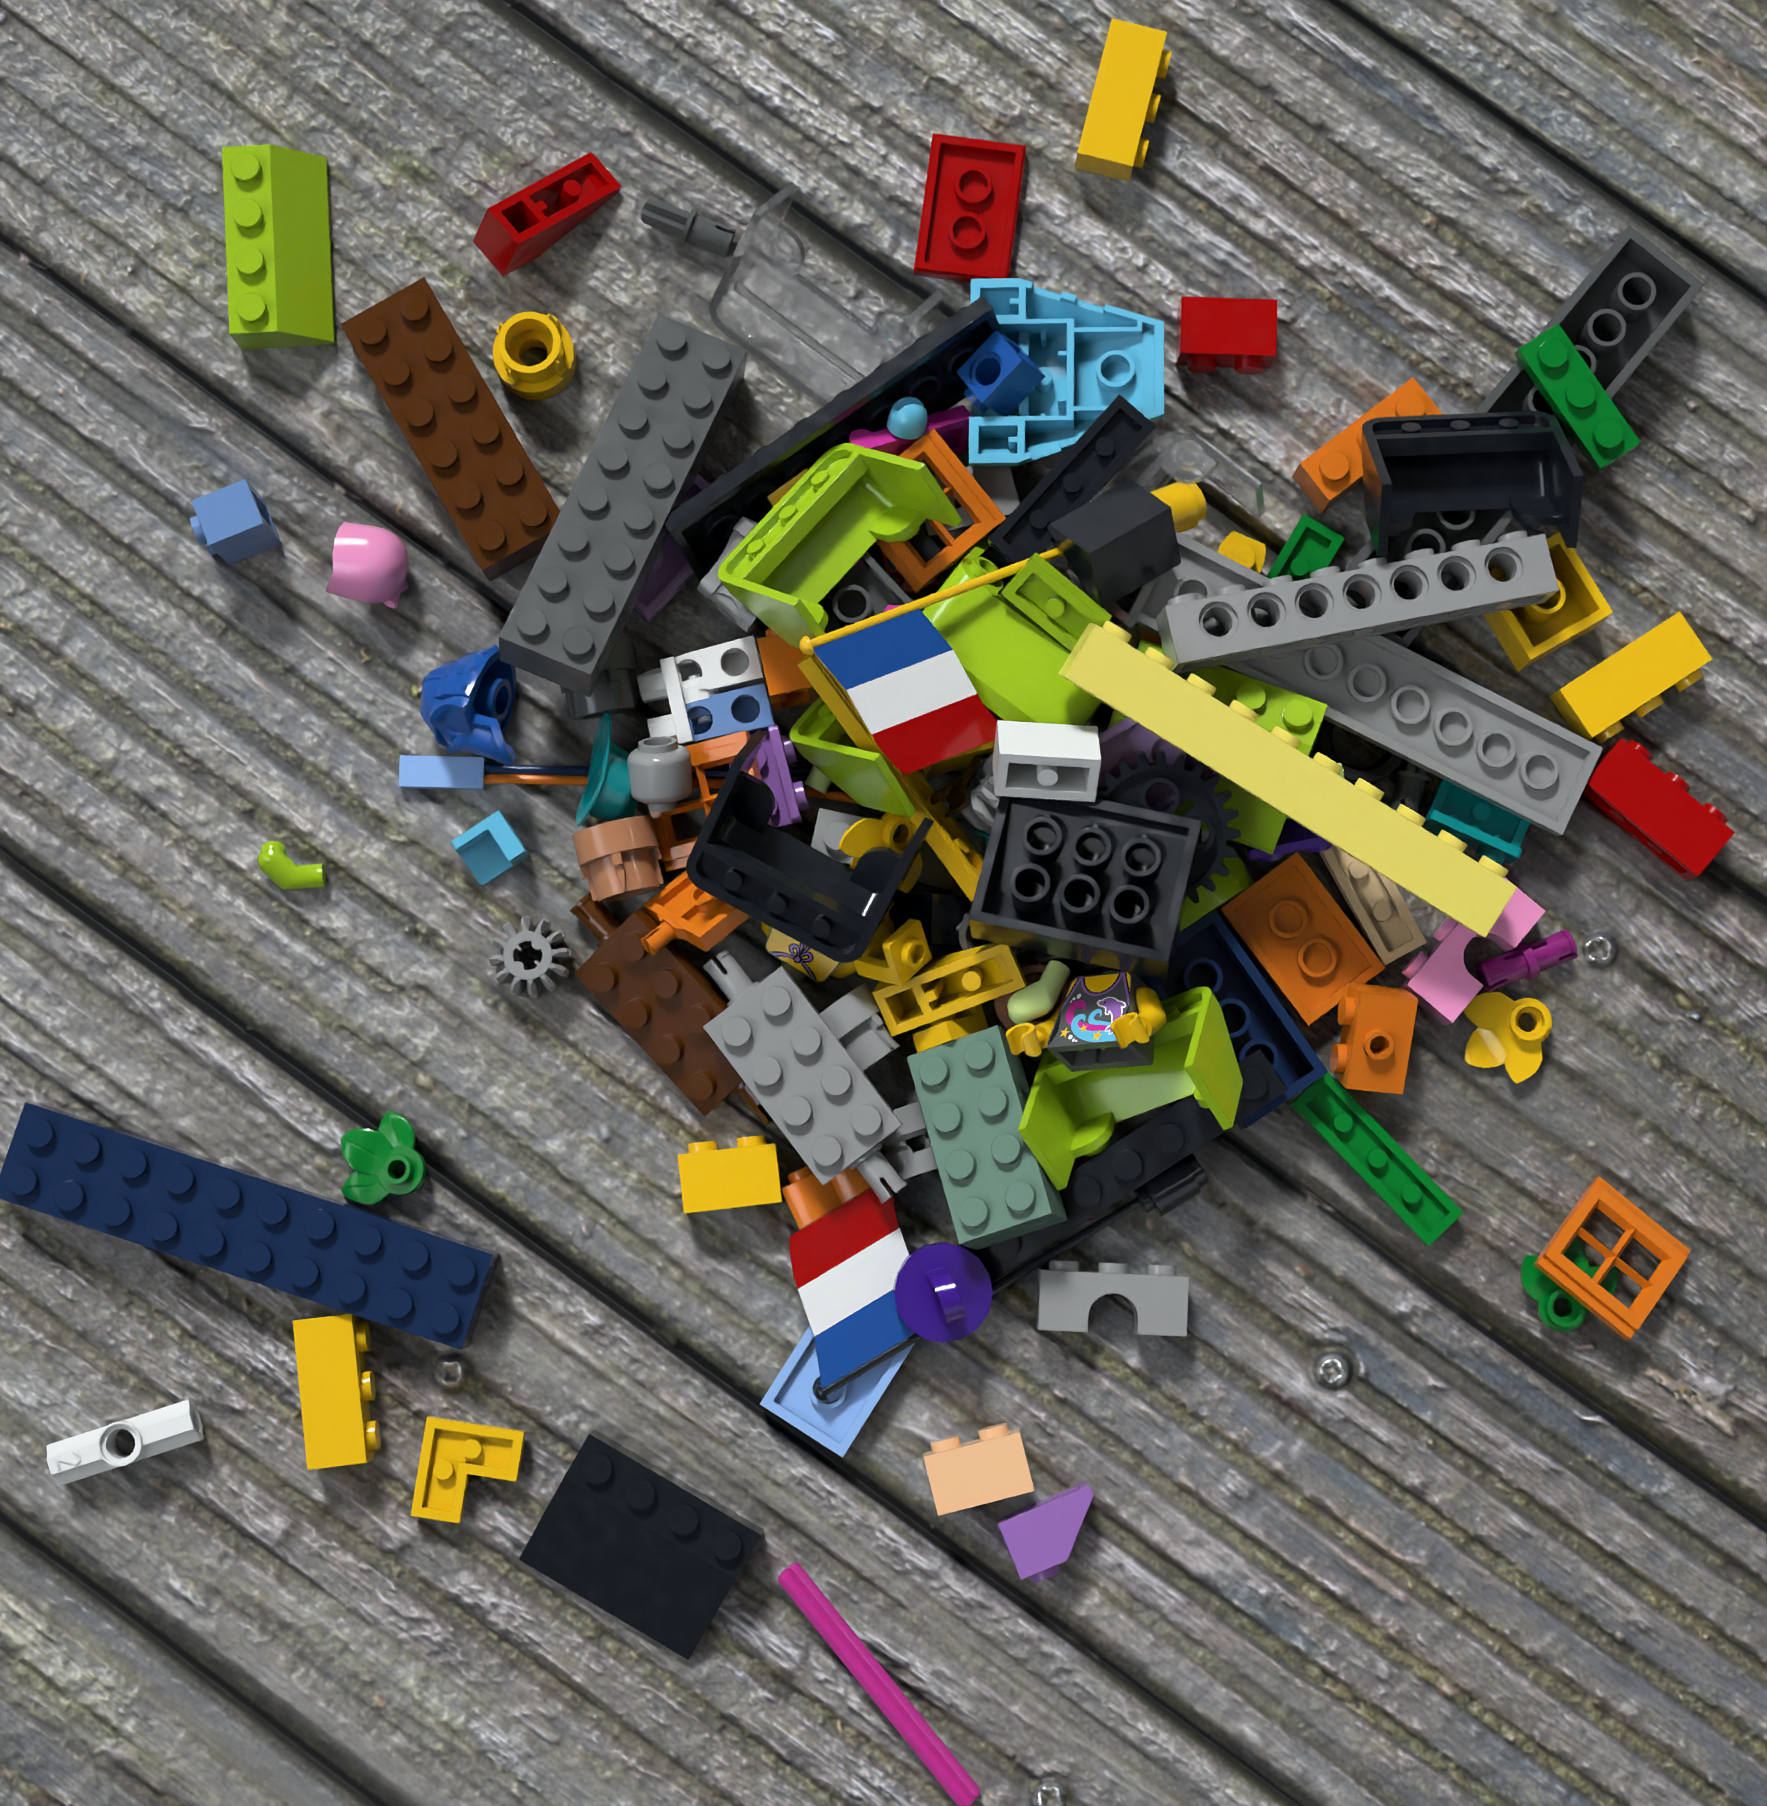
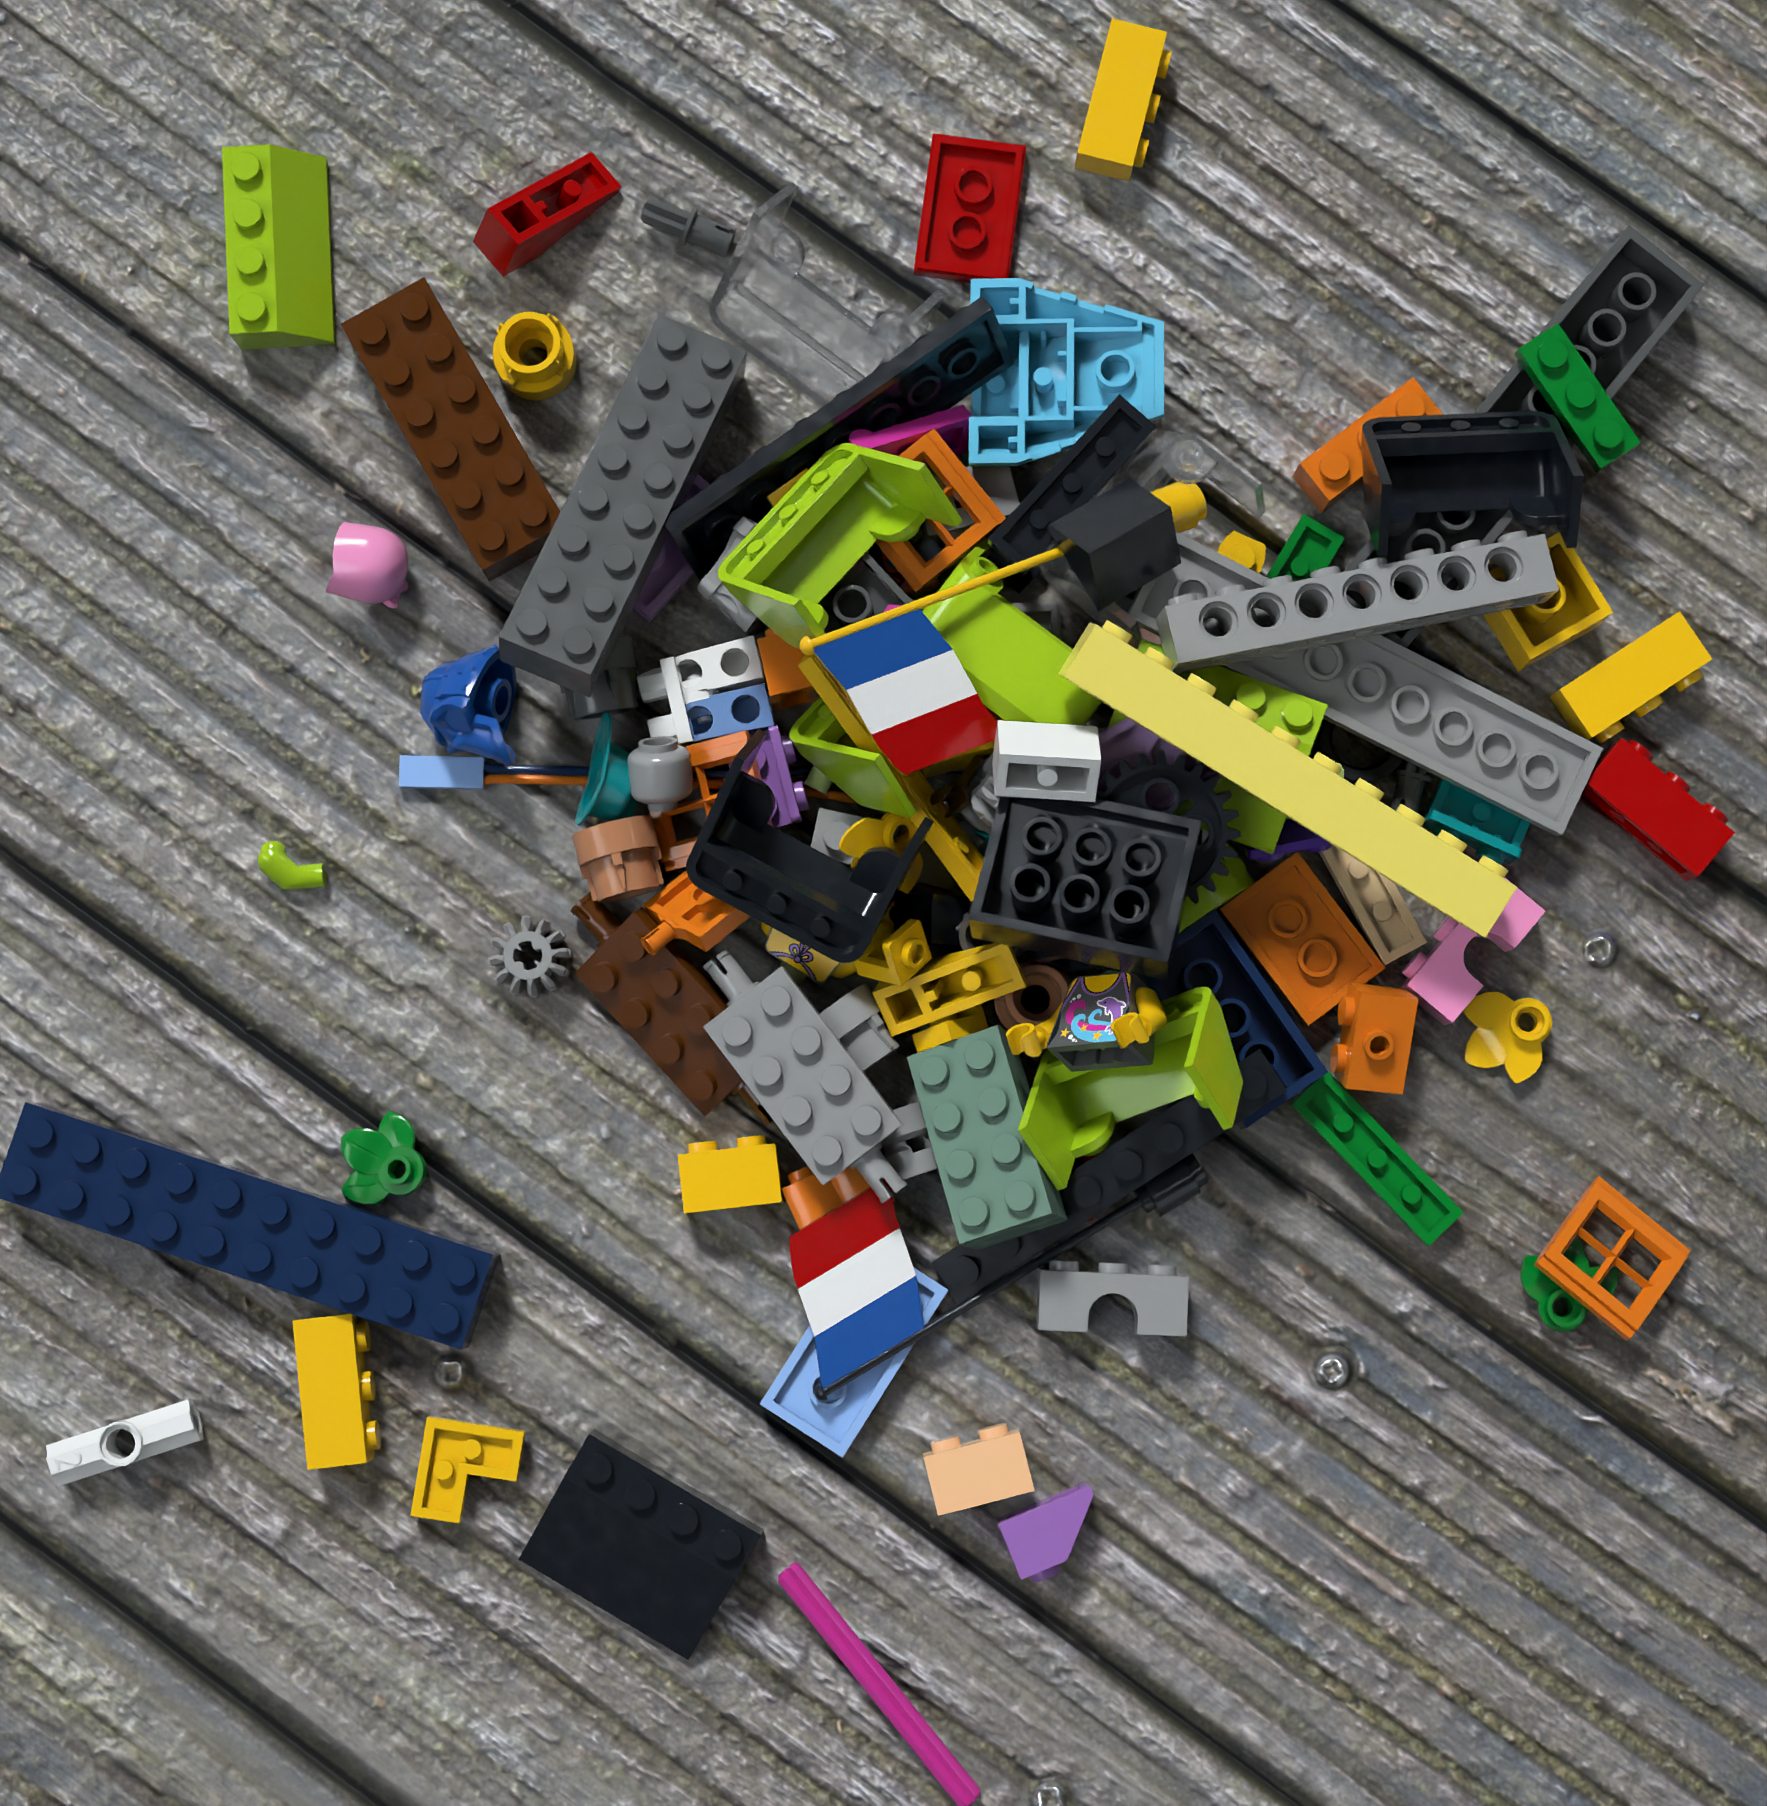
medium blue brick [190,479,282,565] -> none
medium azure panel [450,810,531,886] -> none
medium azure hinge [887,396,928,440] -> none
dark purple tile [893,1242,993,1343] -> none
blue brick [956,330,1046,416] -> none
lime plate [1001,552,1112,652] -> none
yellowish green arm [1007,960,1070,1024] -> none
red brick [1176,296,1278,375] -> none
magenta pin [1475,929,1578,993] -> none

